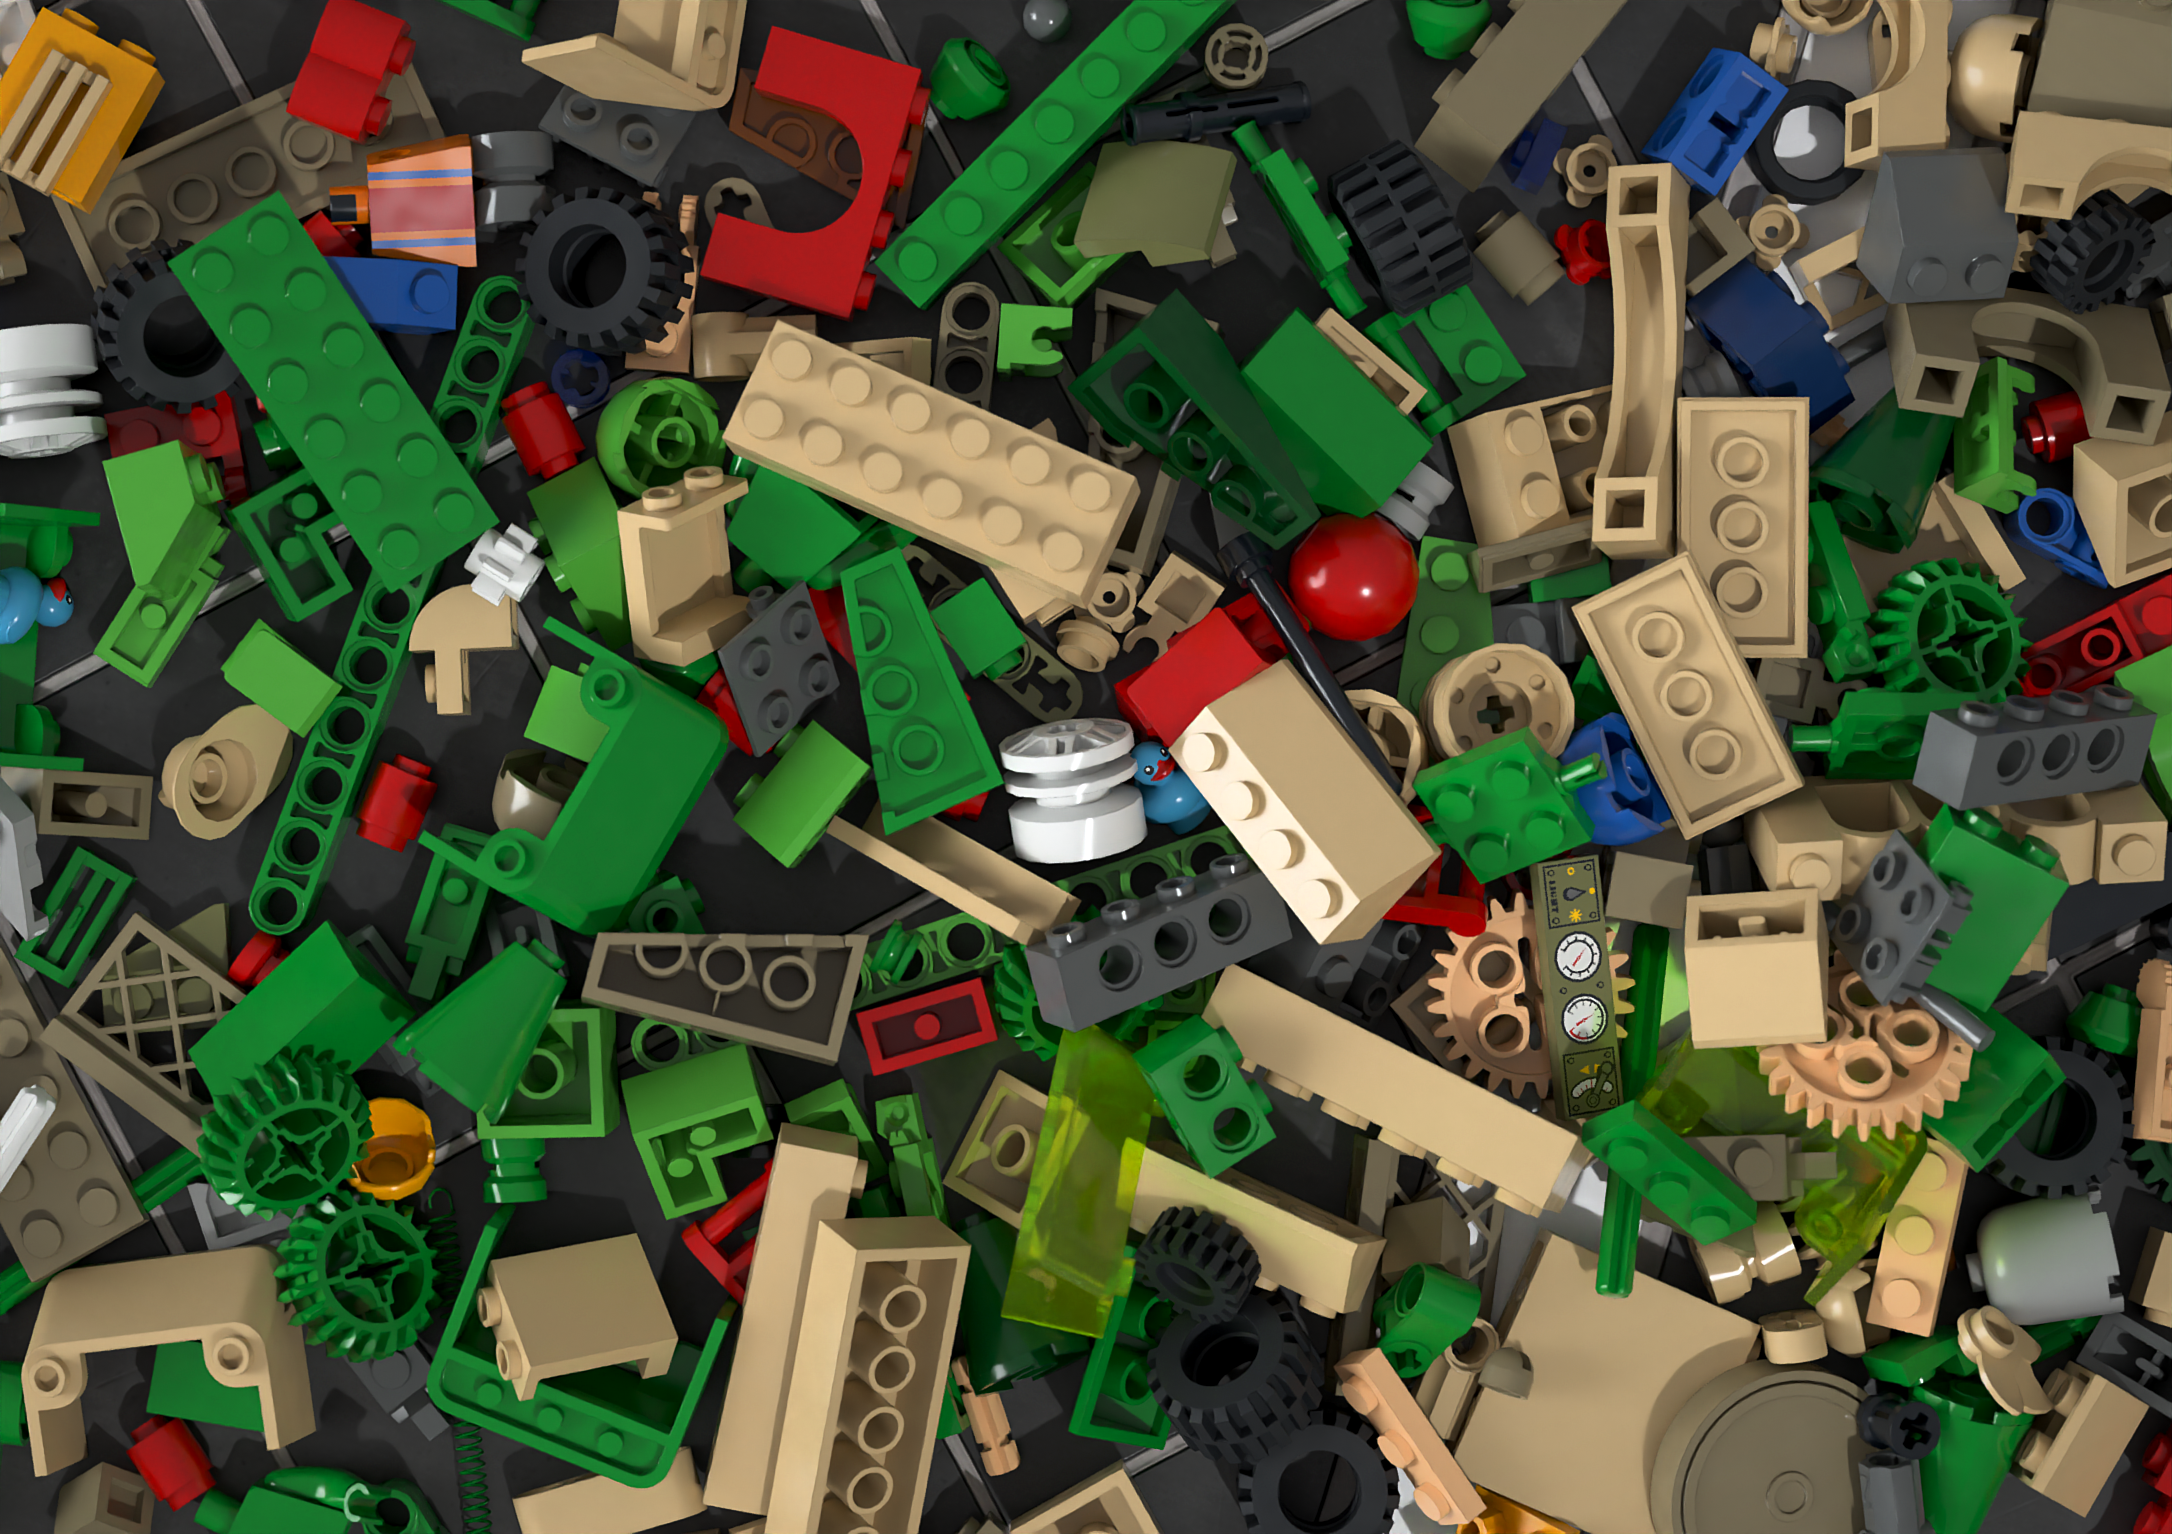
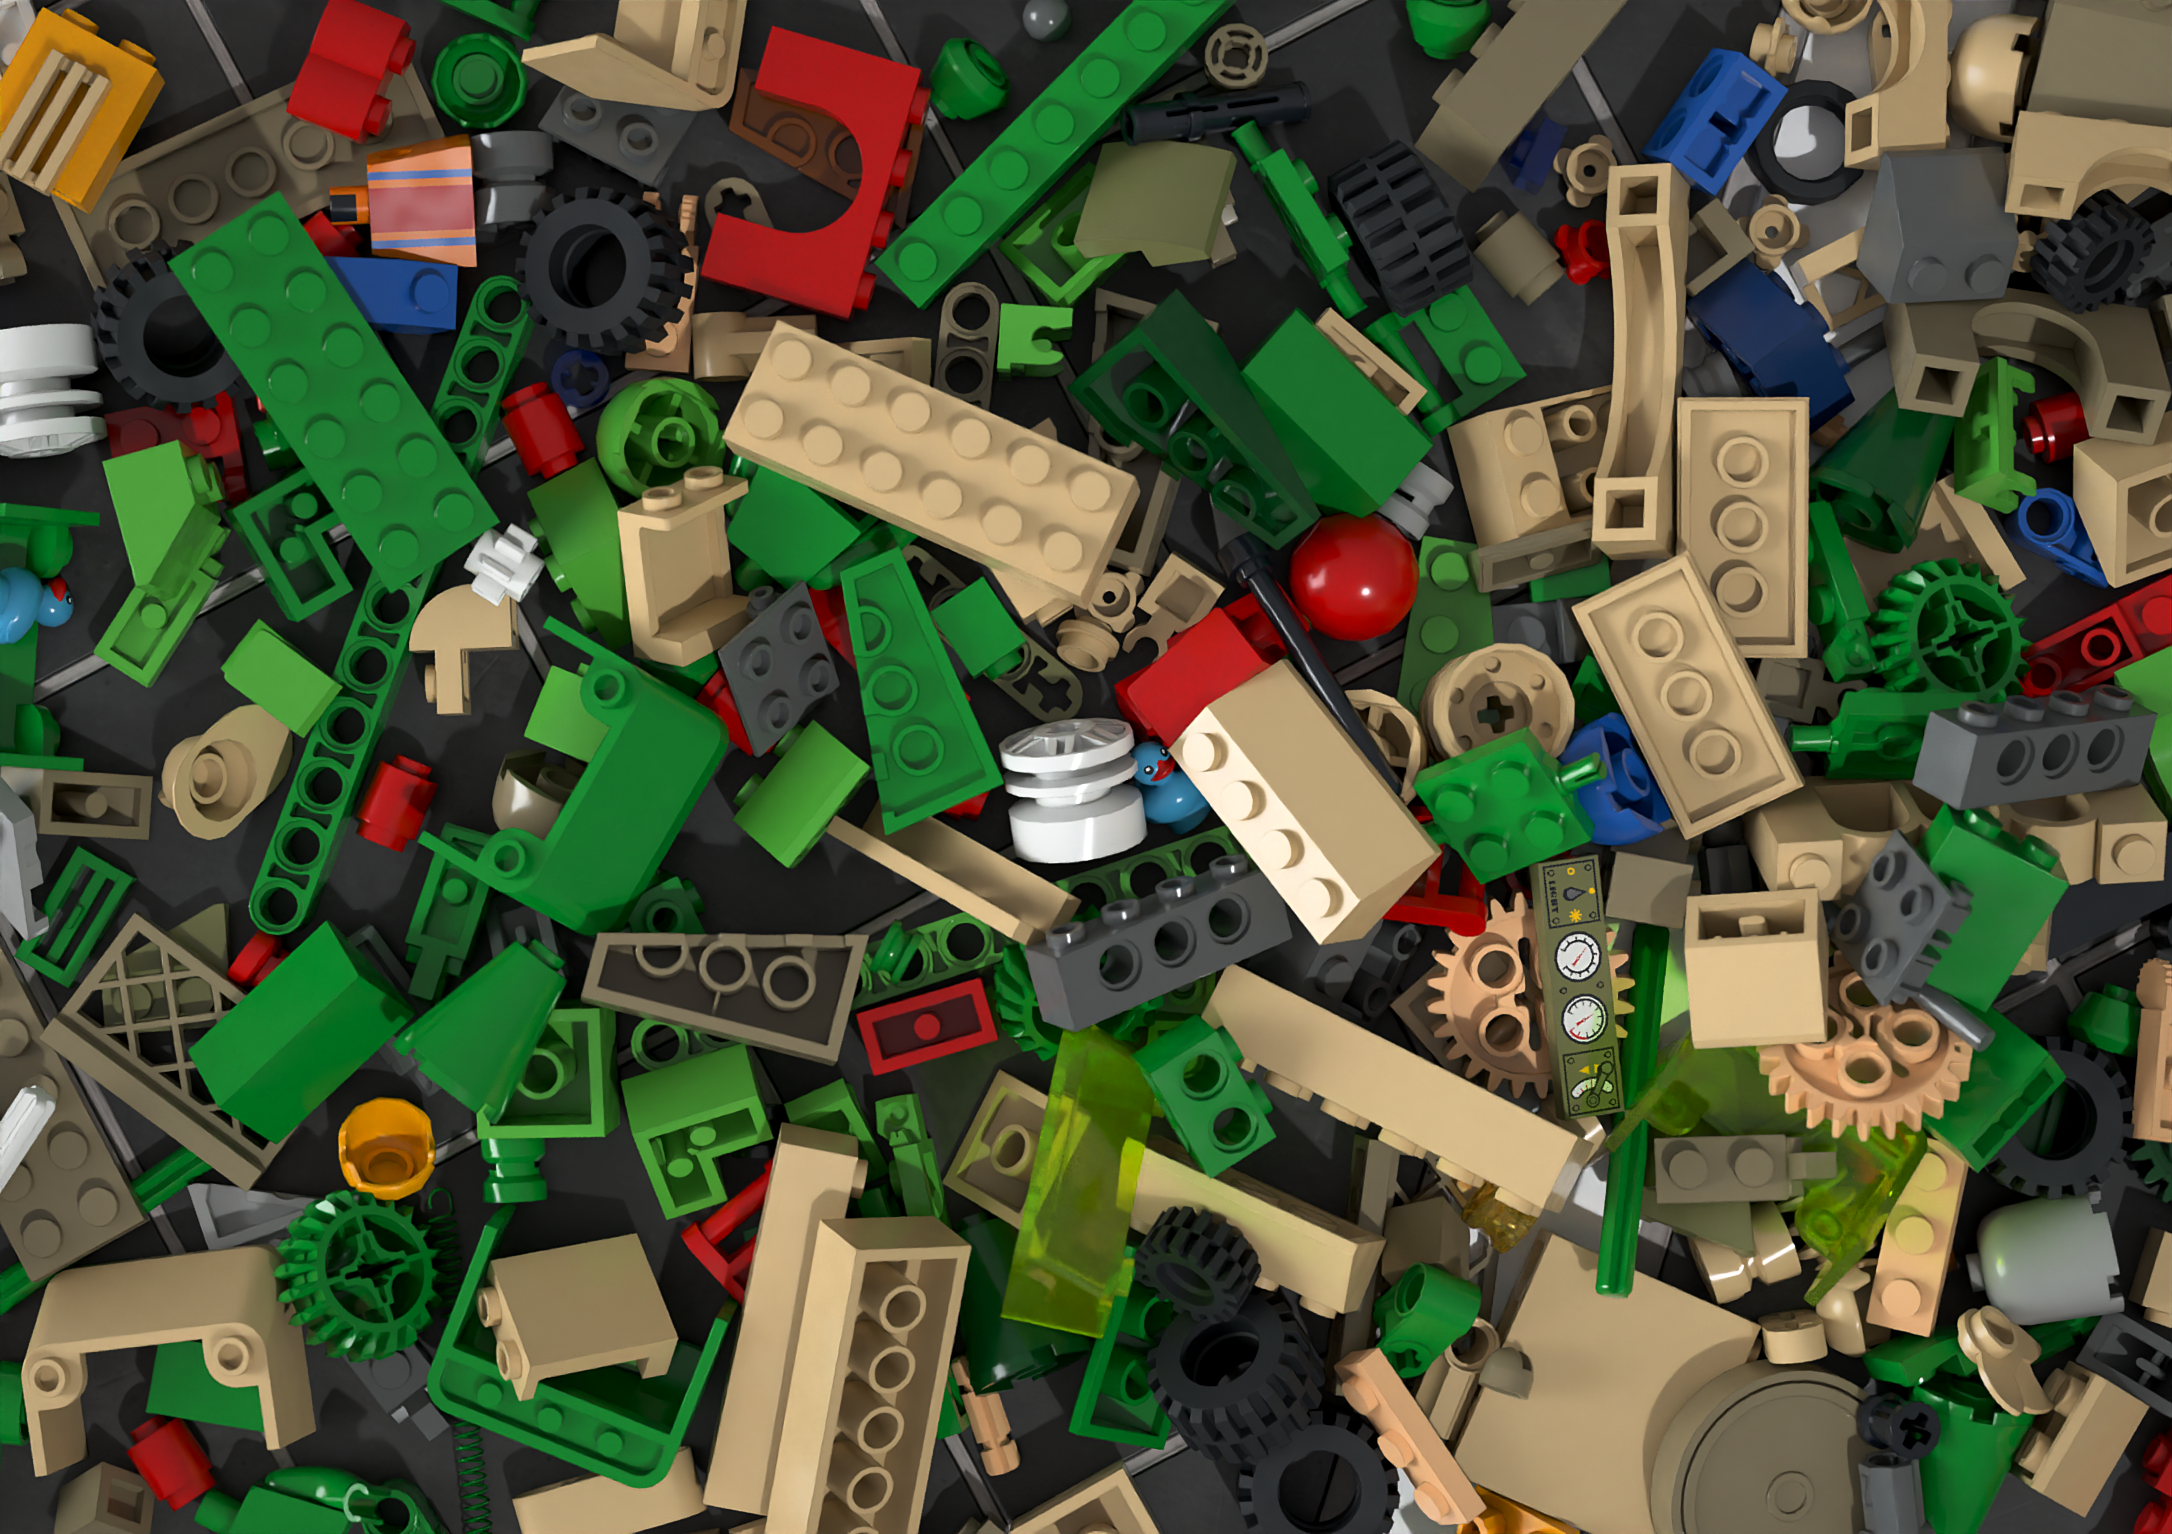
green gear [196,1051,375,1222] -> none
green plate [1581,1099,1757,1246] -> none
none -> green hair [430,32,530,129]
none -> clear yellow wheel [1461,1180,1538,1254]

